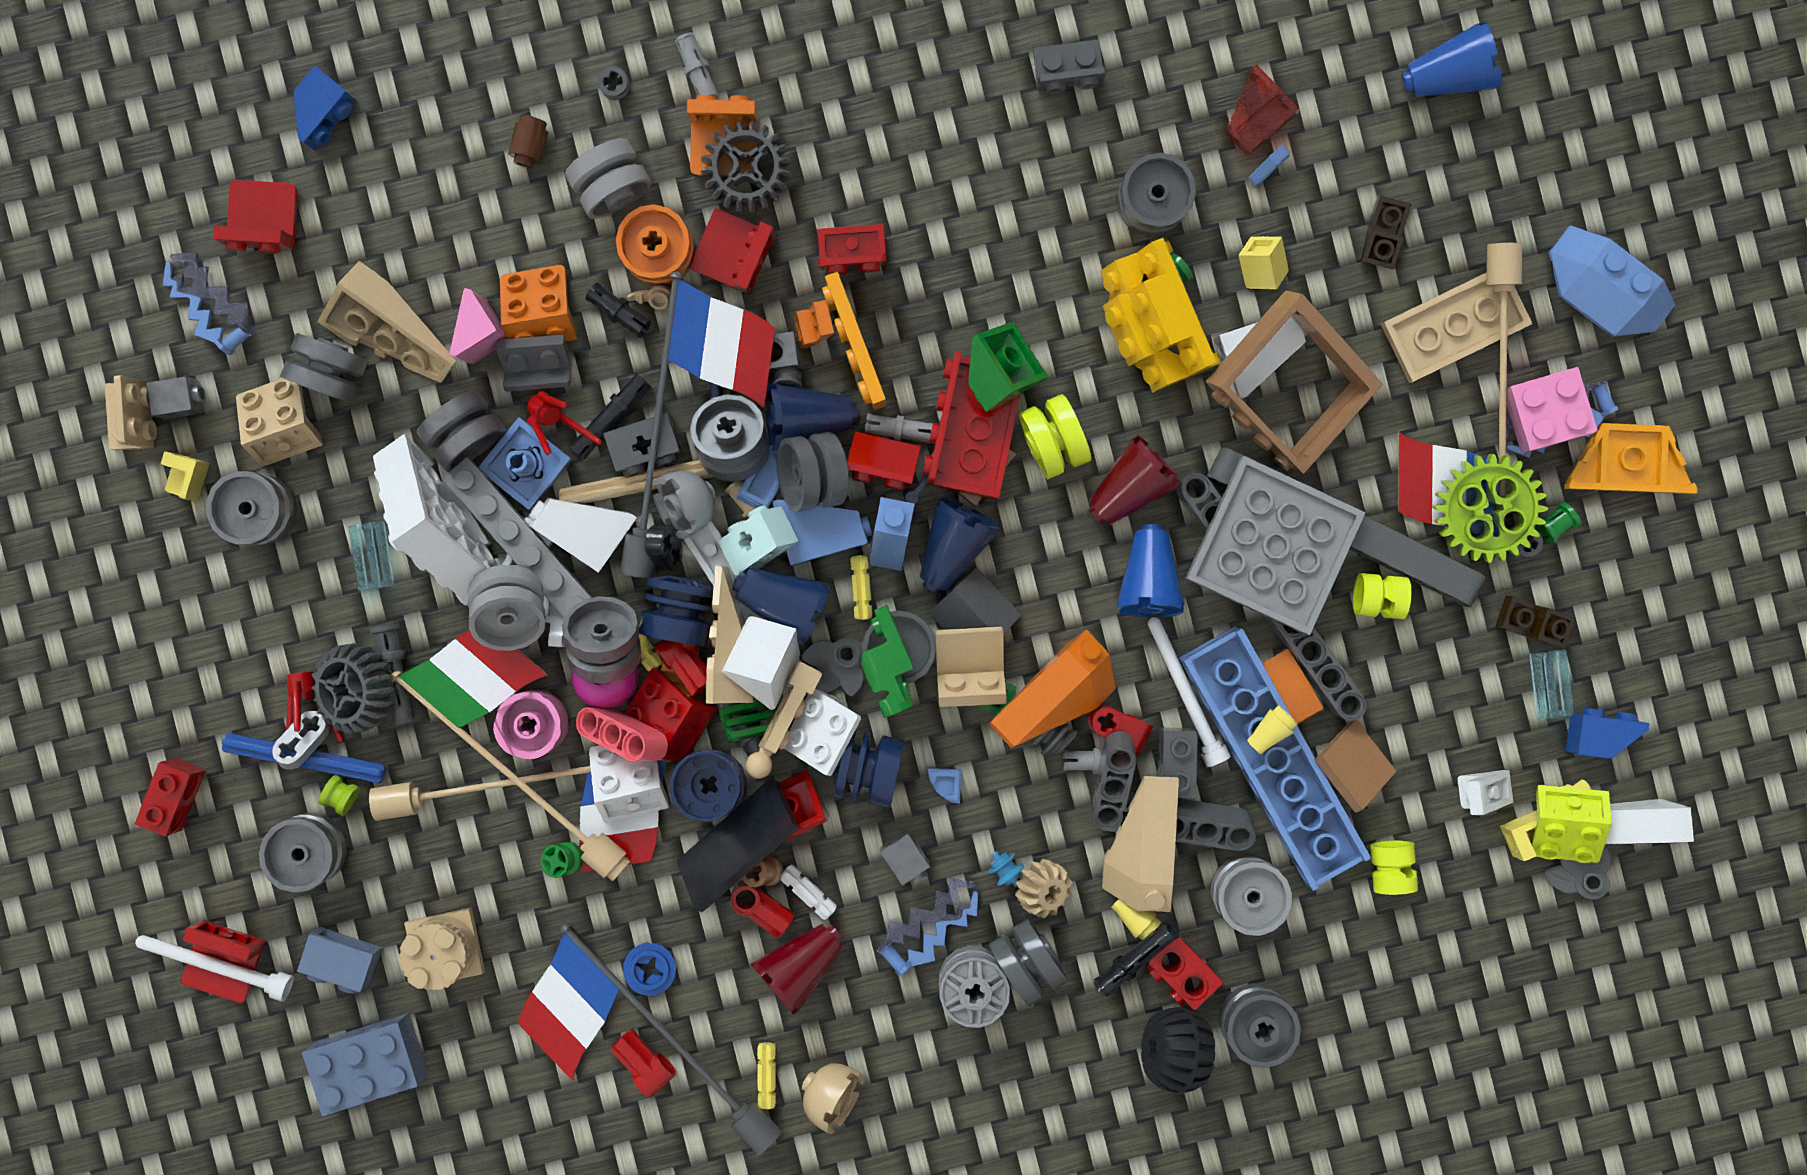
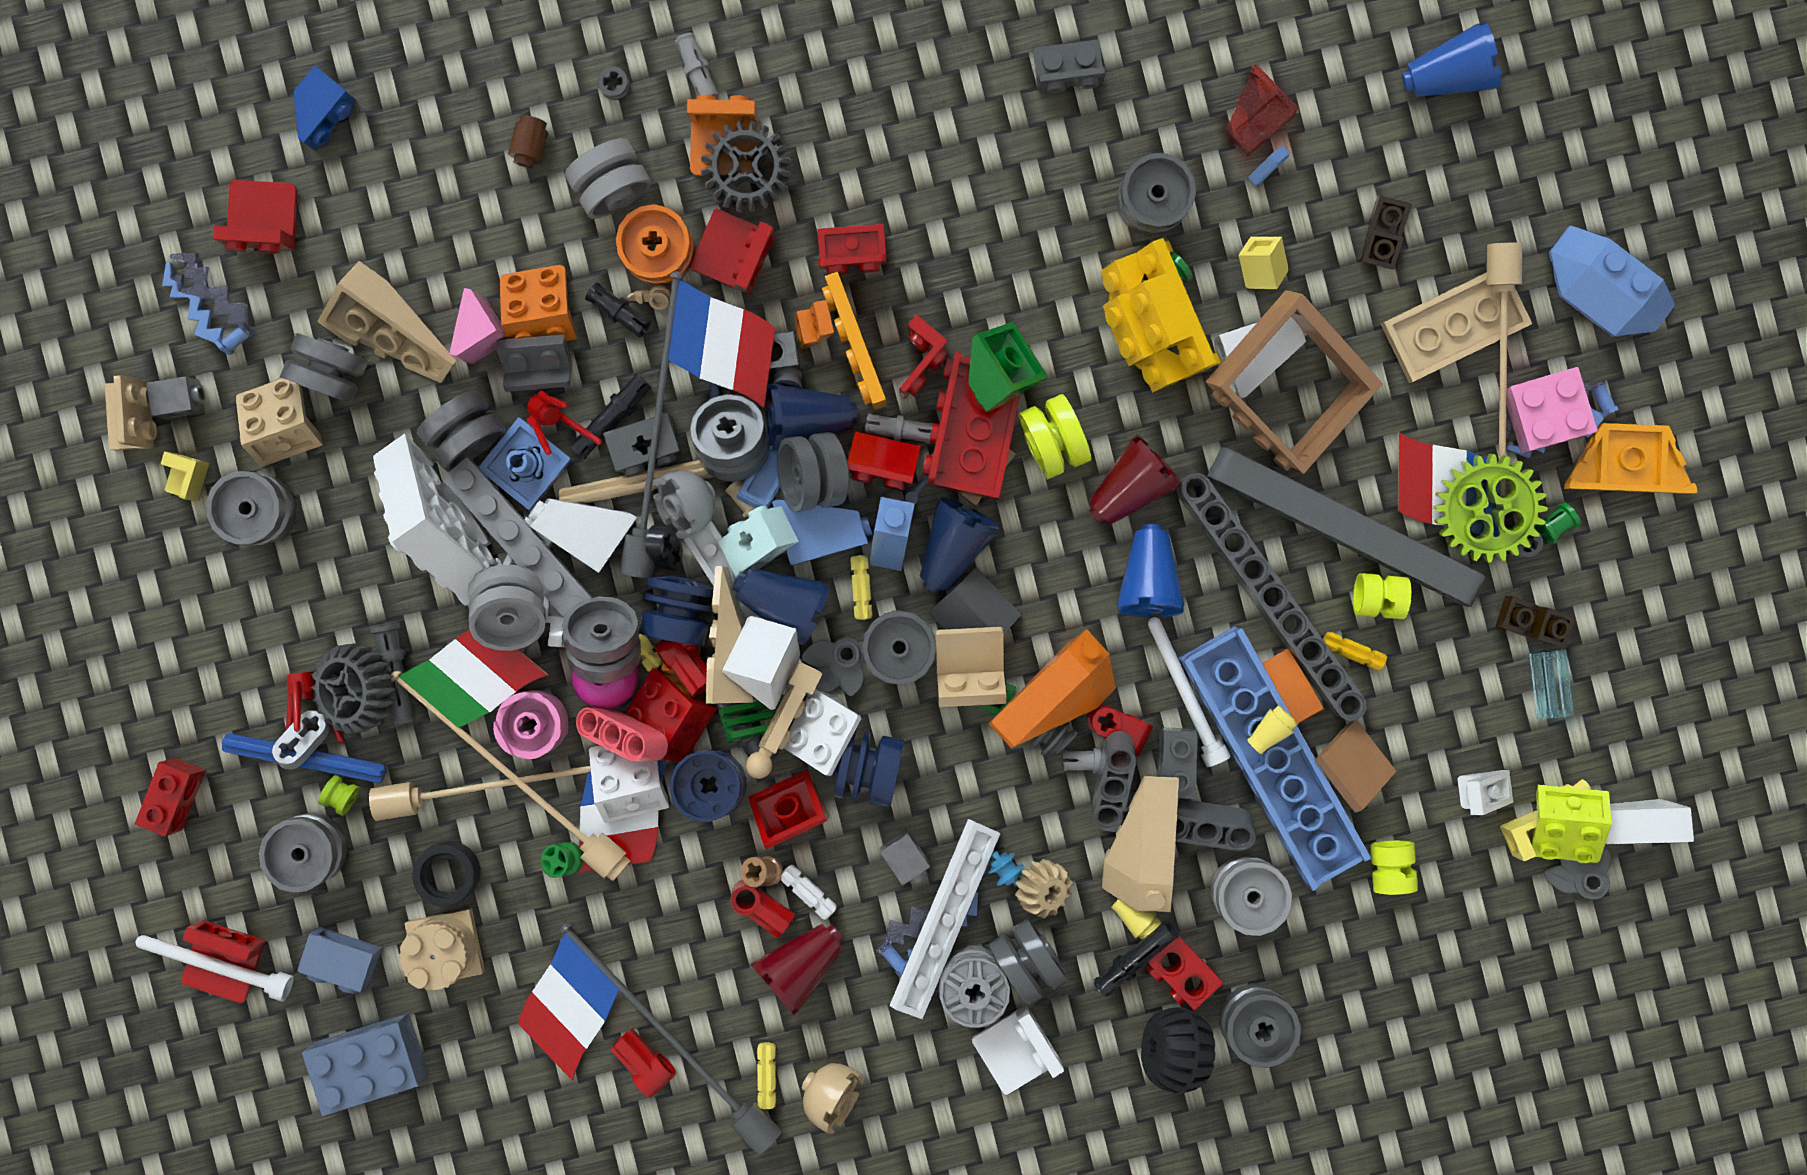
clear light blue tile [348,521,394,591] -> none
blue gear [623,942,677,996] -> none
black tile [677,777,799,912] -> none
green plate [861,605,914,718] -> none
medium blue tile [928,768,961,803] -> none
light grey plate [1185,456,1366,635] -> none
blue slope [1566,708,1650,759] -> none
none -> black tyre [412,841,481,907]
none -> white plate [889,819,1000,1019]
none -> red bracket [899,314,948,399]
none -> white bracket [972,1004,1064,1095]
none -> yellow axle [1323,632,1387,671]

